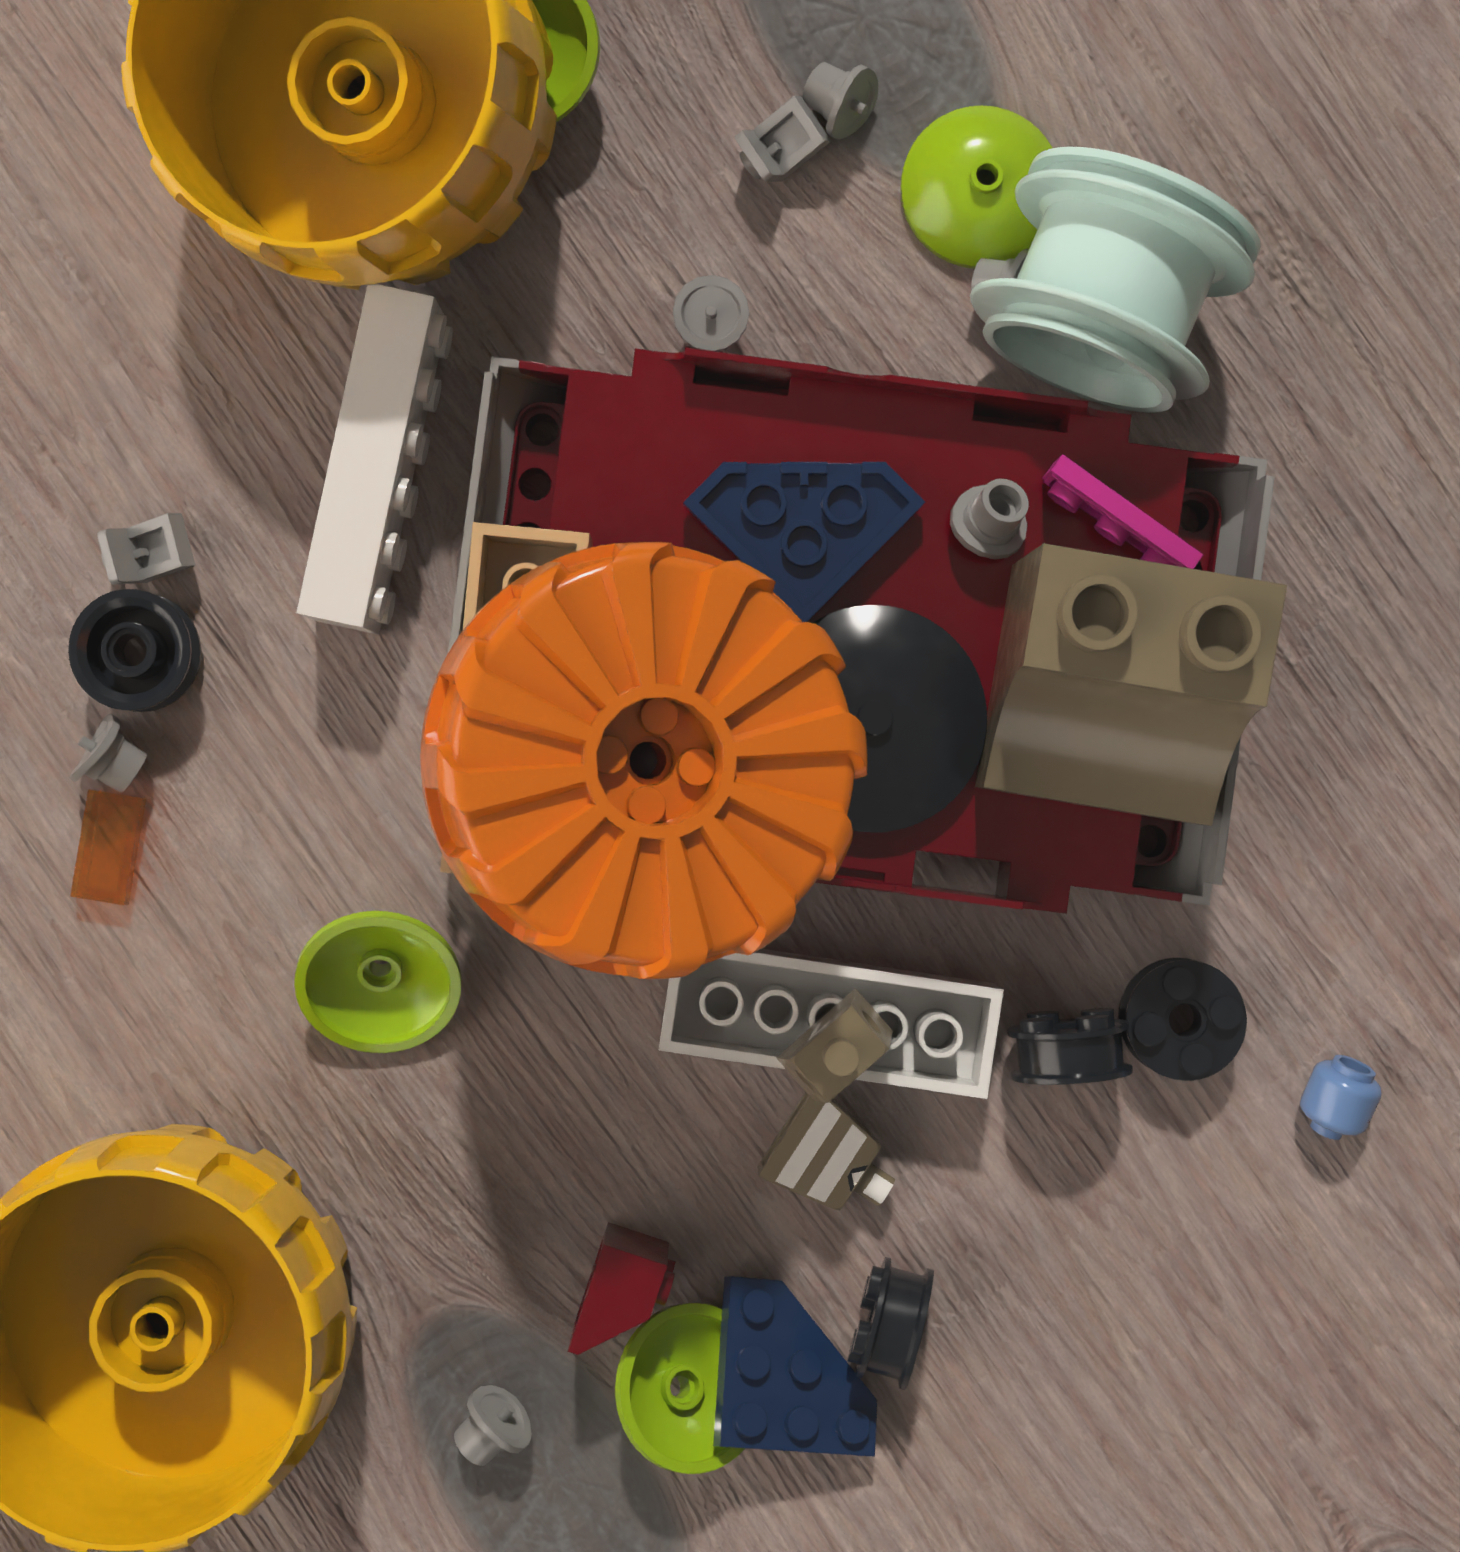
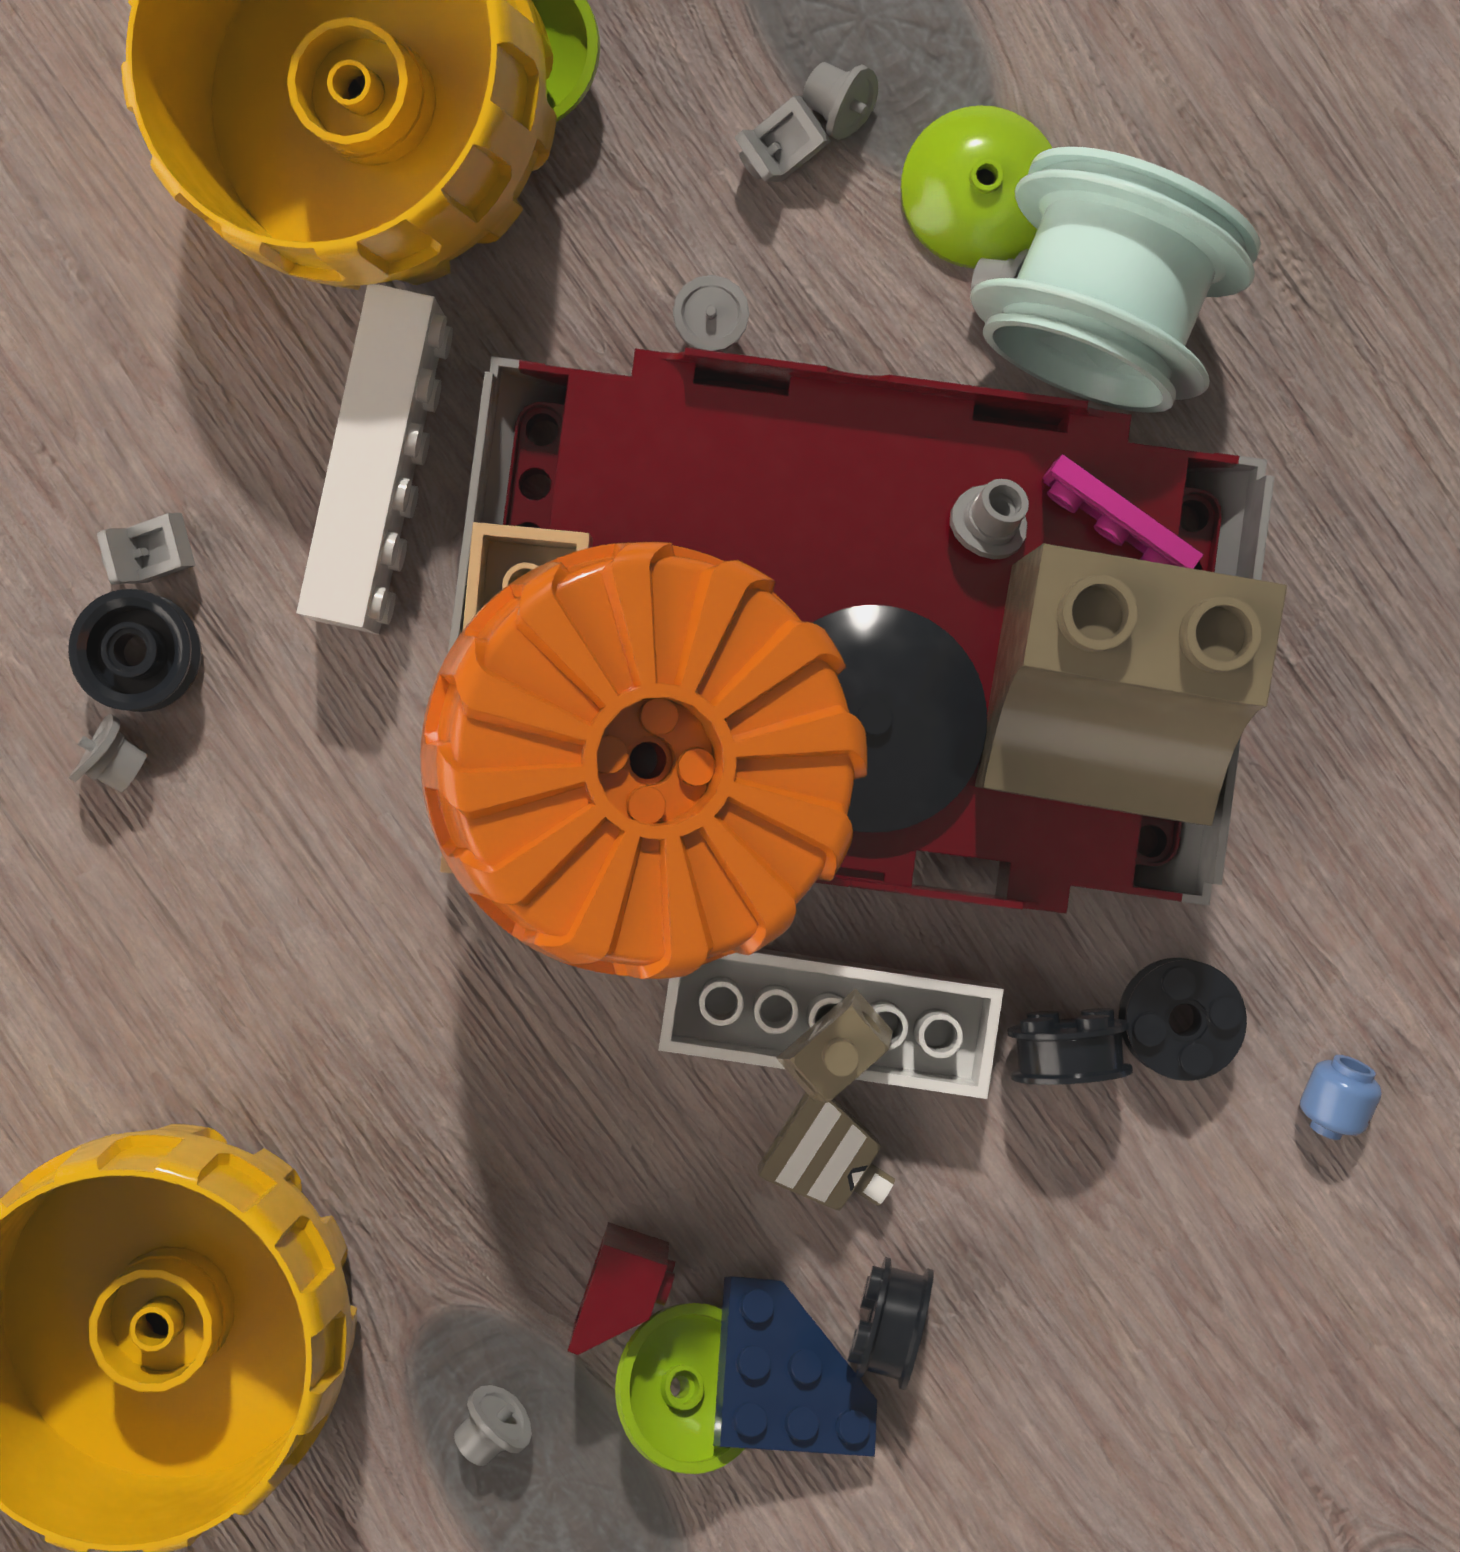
clear orange tile [70,789,146,905] -> none
lime dish [294,911,462,1053] -> none
dark blue plate [683,462,925,622] -> none

